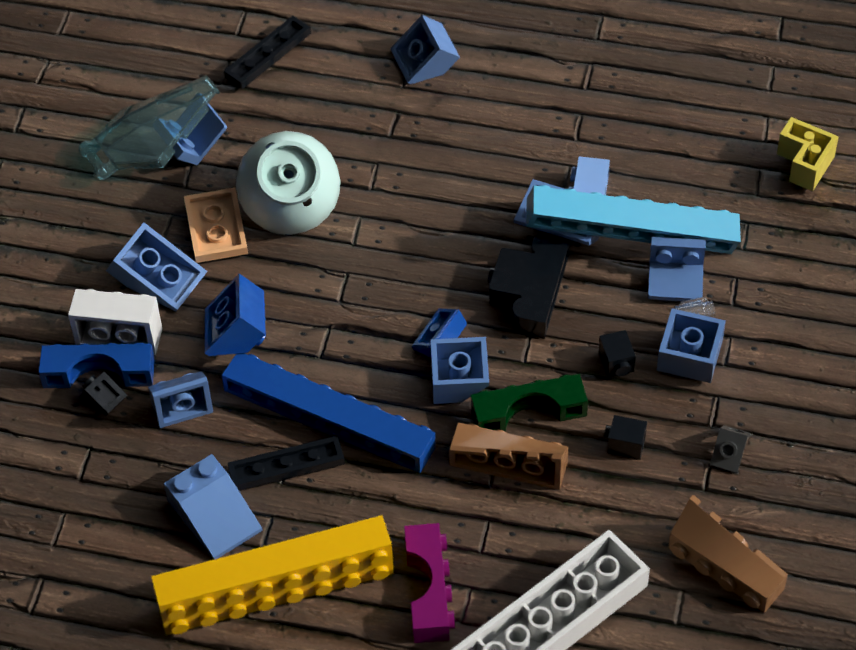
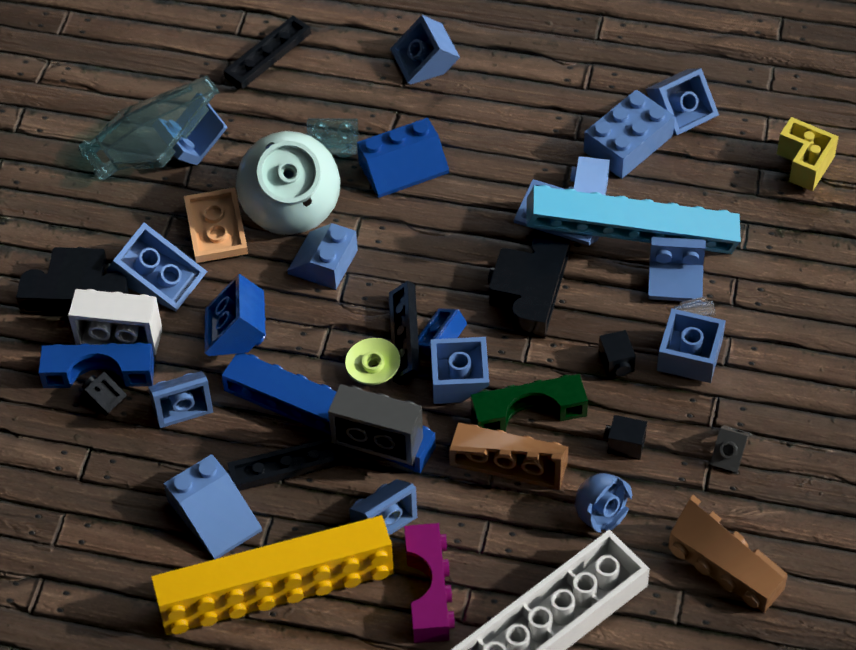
none -> black brick [16,247,129,315]
none -> medium blue slope [287,223,358,290]
none -> clear light blue bracket [307,118,359,157]
none -> dark grey brick [328,384,423,465]
none -> yellowish green dish [345,338,400,385]
none -> medium blue slope [349,479,417,535]
none -> blue slope [357,117,449,198]
none -> black plate [389,280,420,385]
none -> medium blue cylinder [575,473,632,533]
none -> medium blue brick [584,89,675,179]
none -> medium blue slope [646,68,719,135]

